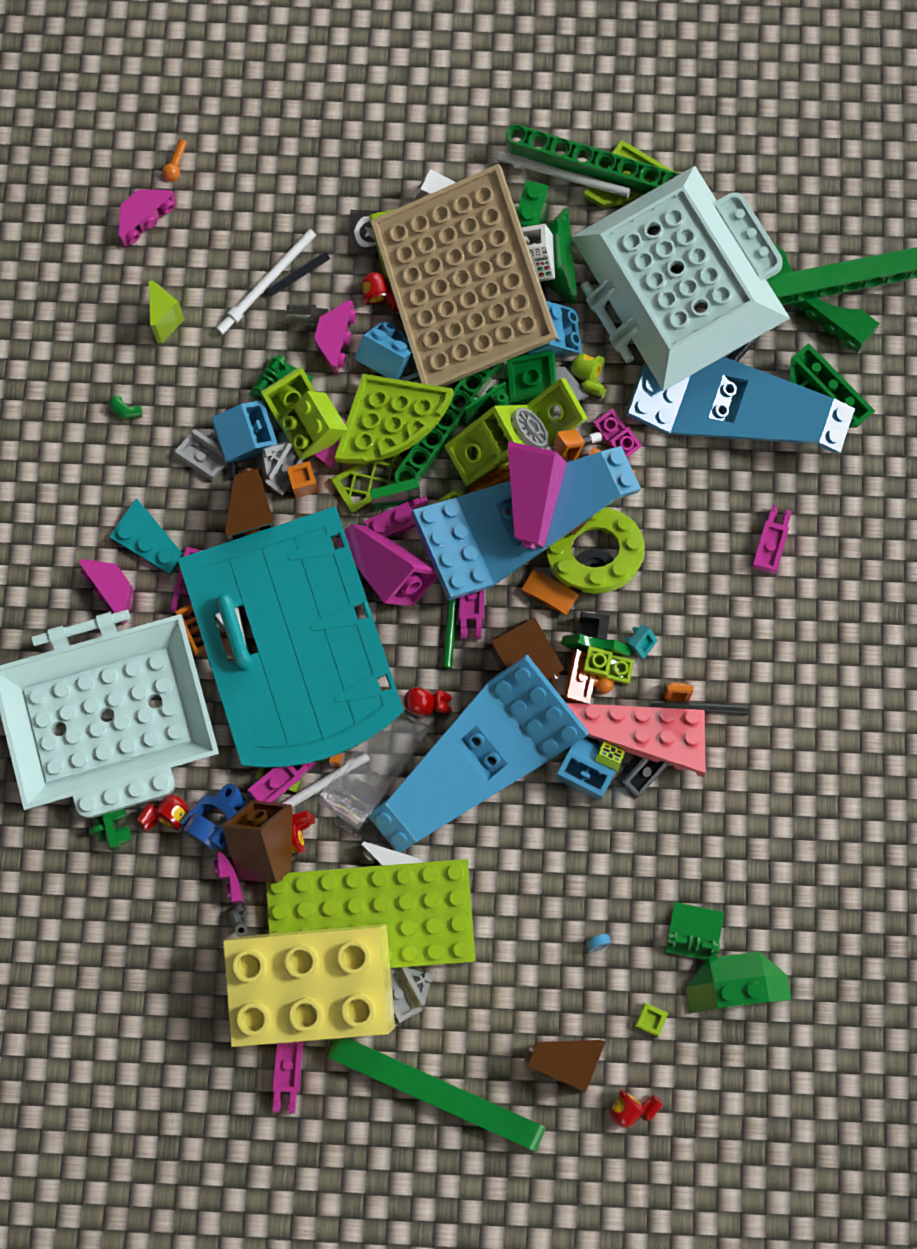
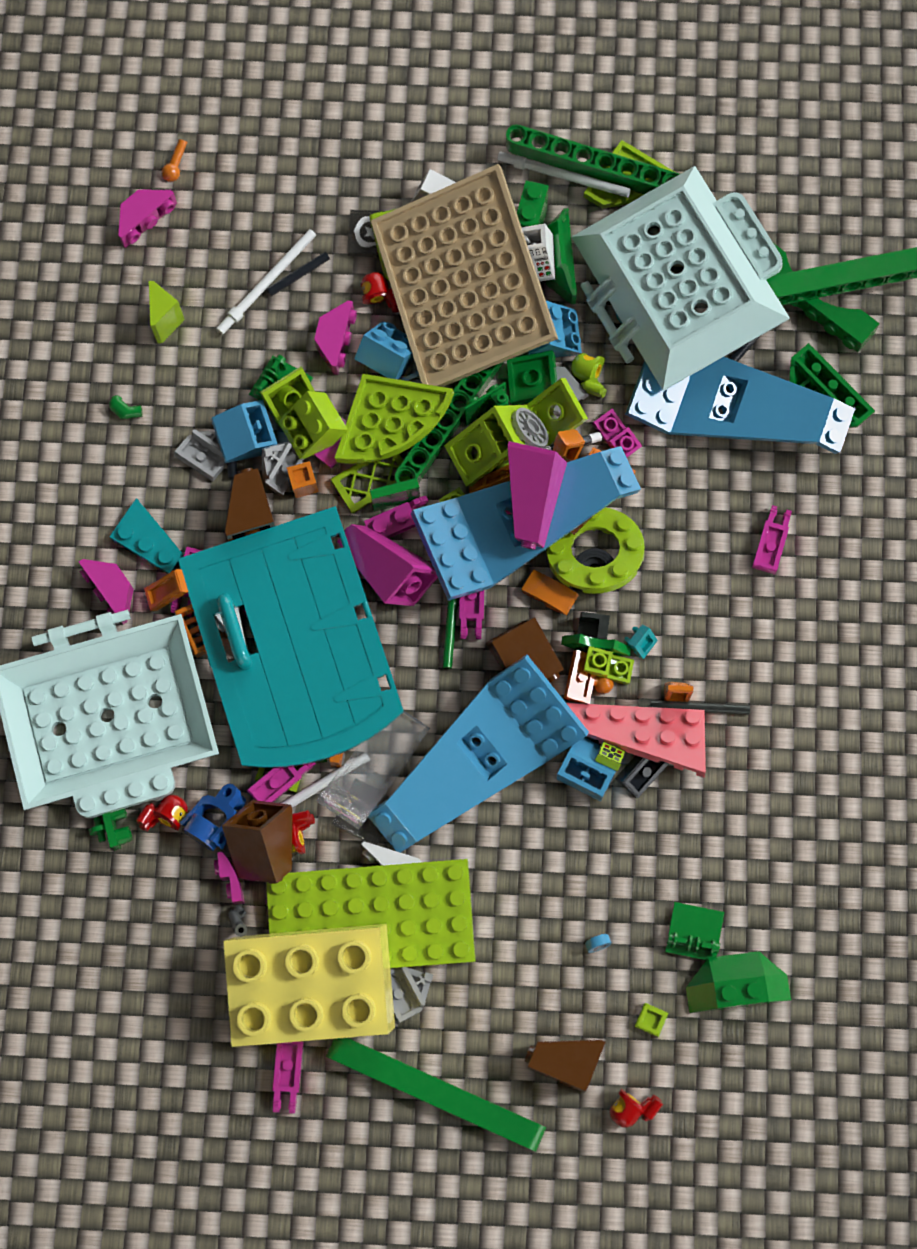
clear smoke hinge [286,304,328,326] -> none
red piece [403,687,452,717] -> none
none -> orange tile [144,569,188,611]

